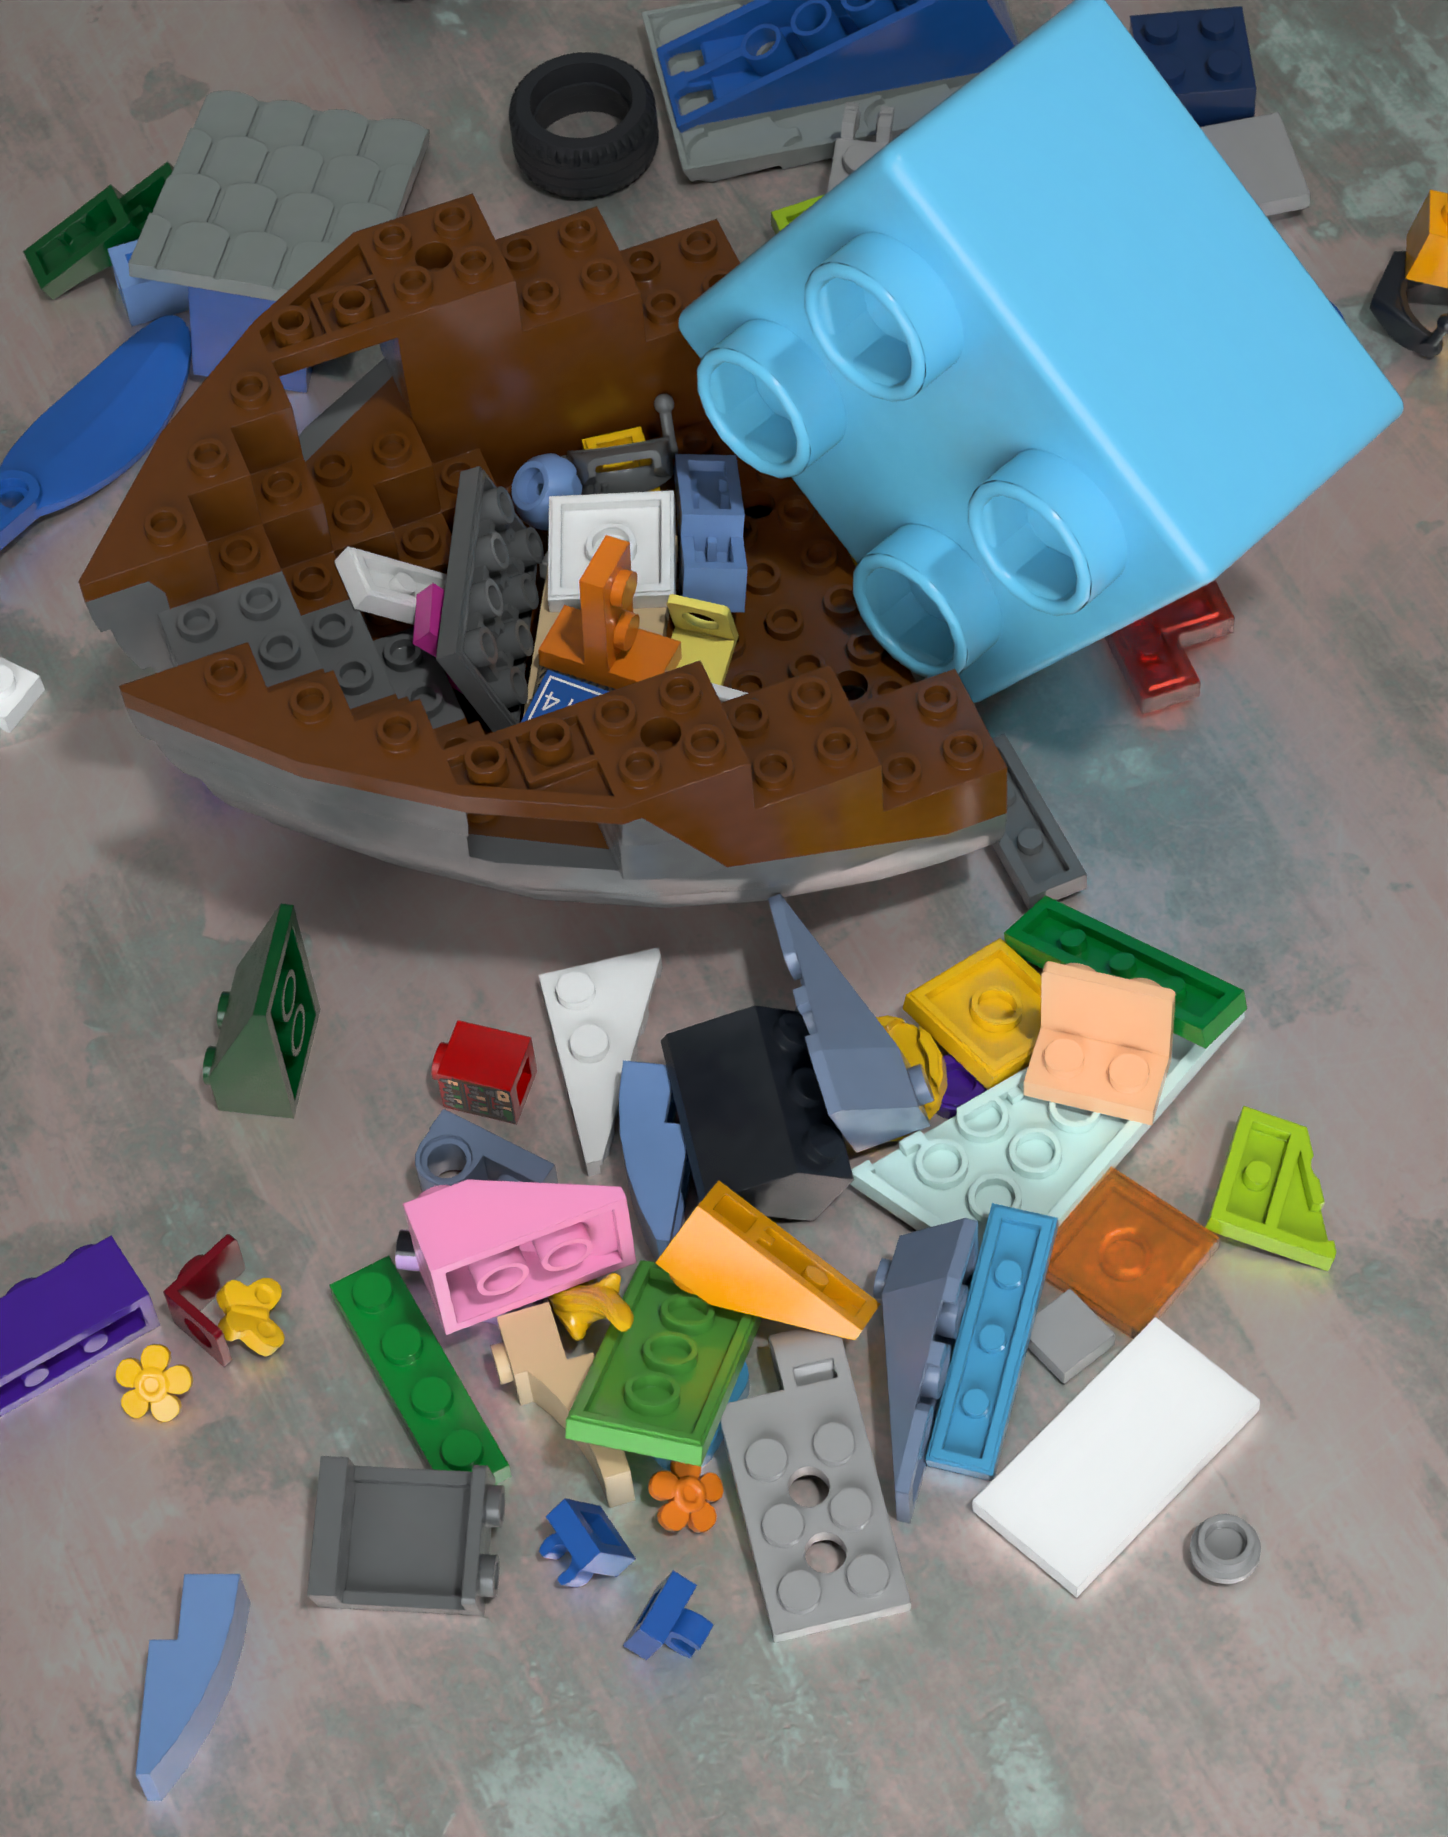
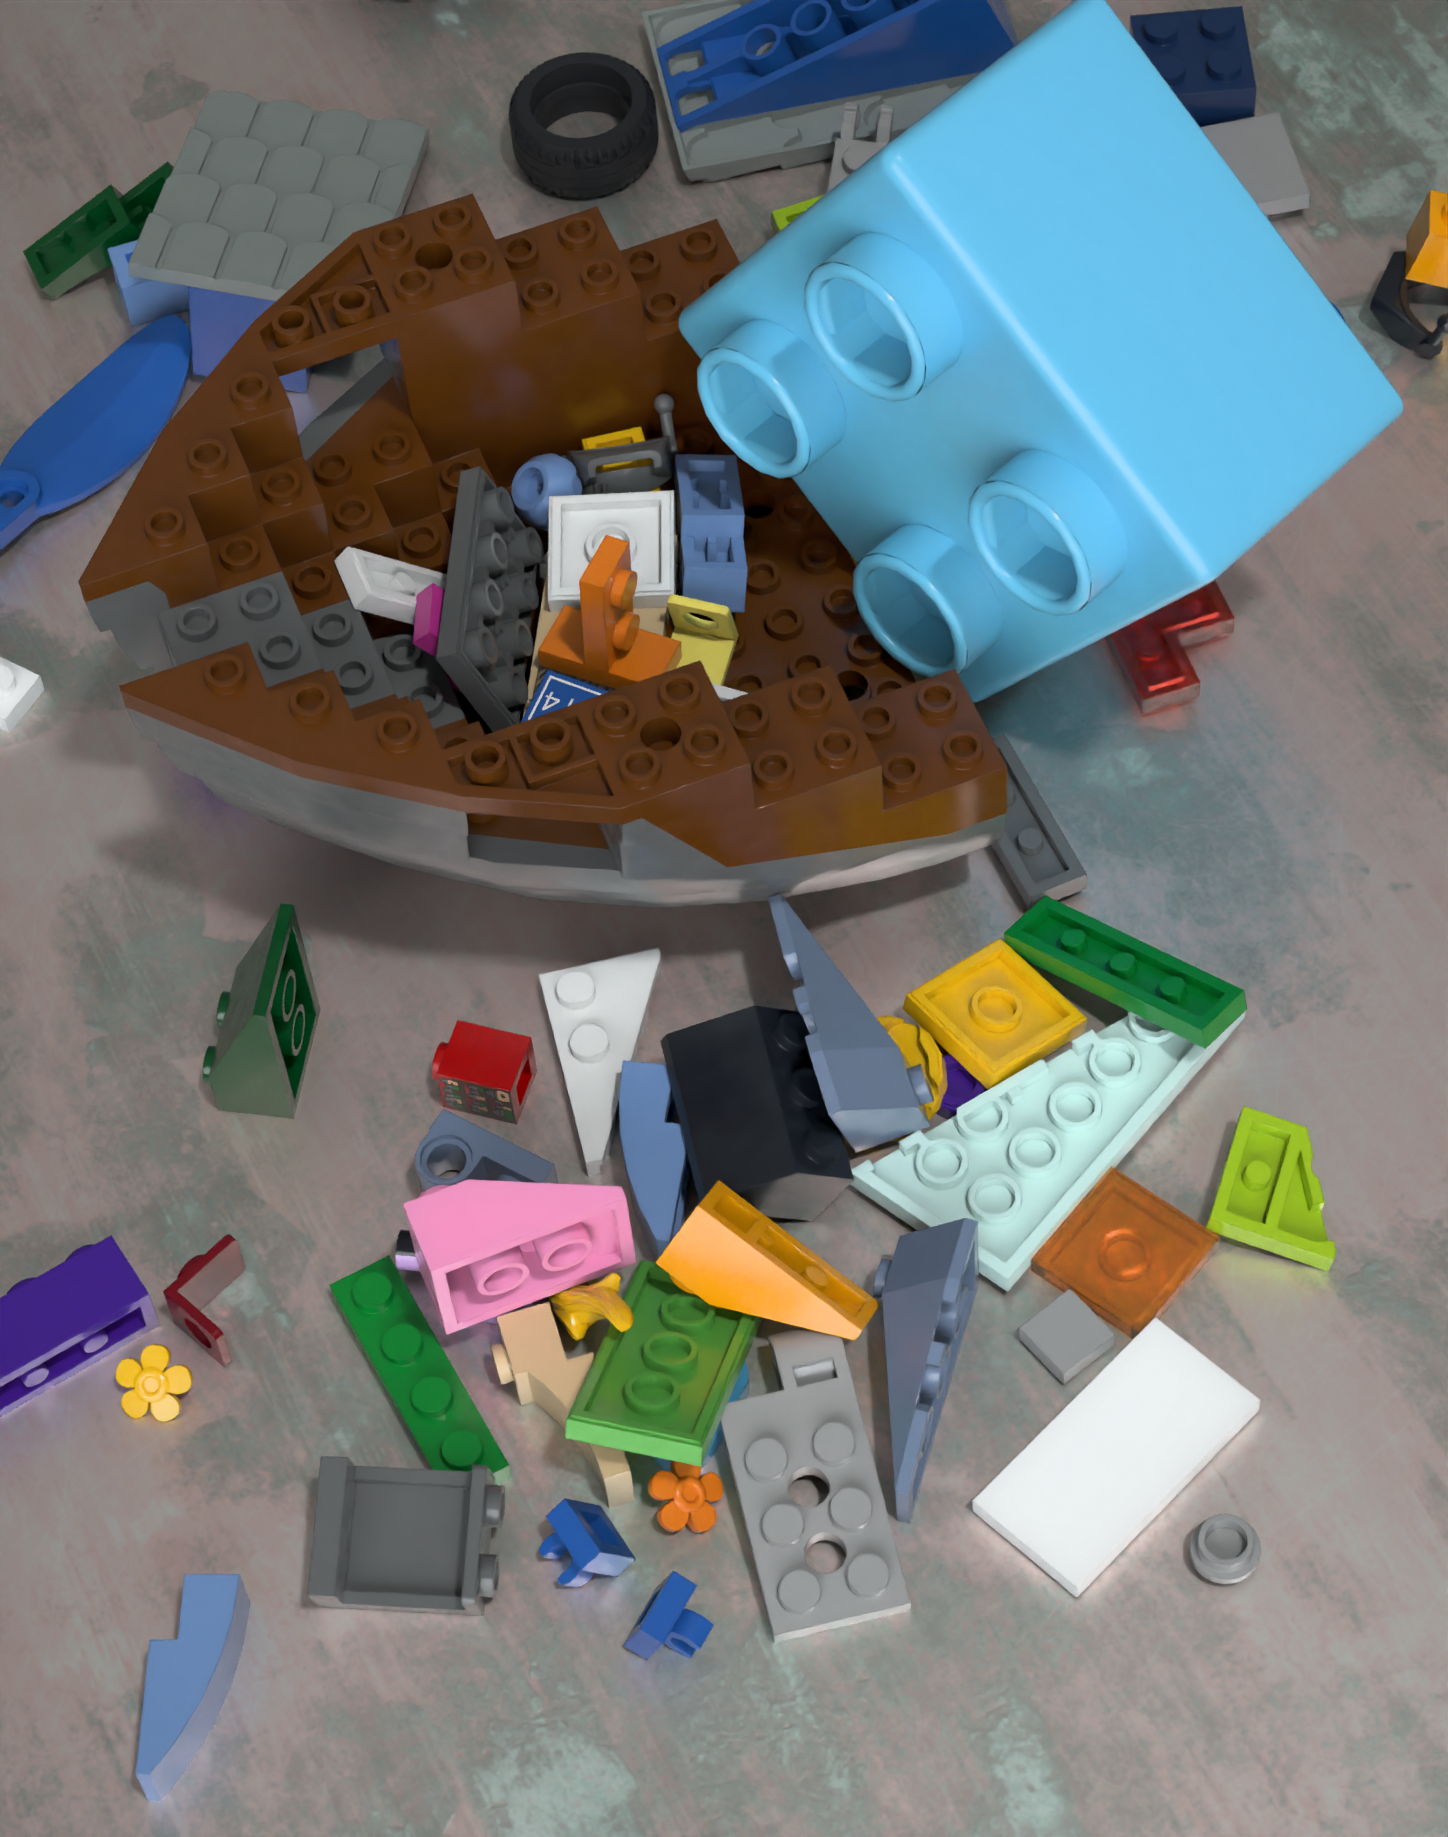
yellow piece [216,1278,285,1357] -> none
dark azure tile [925,1203,1059,1481] -> none
light nougat bracket [1024,961,1176,1125] -> none

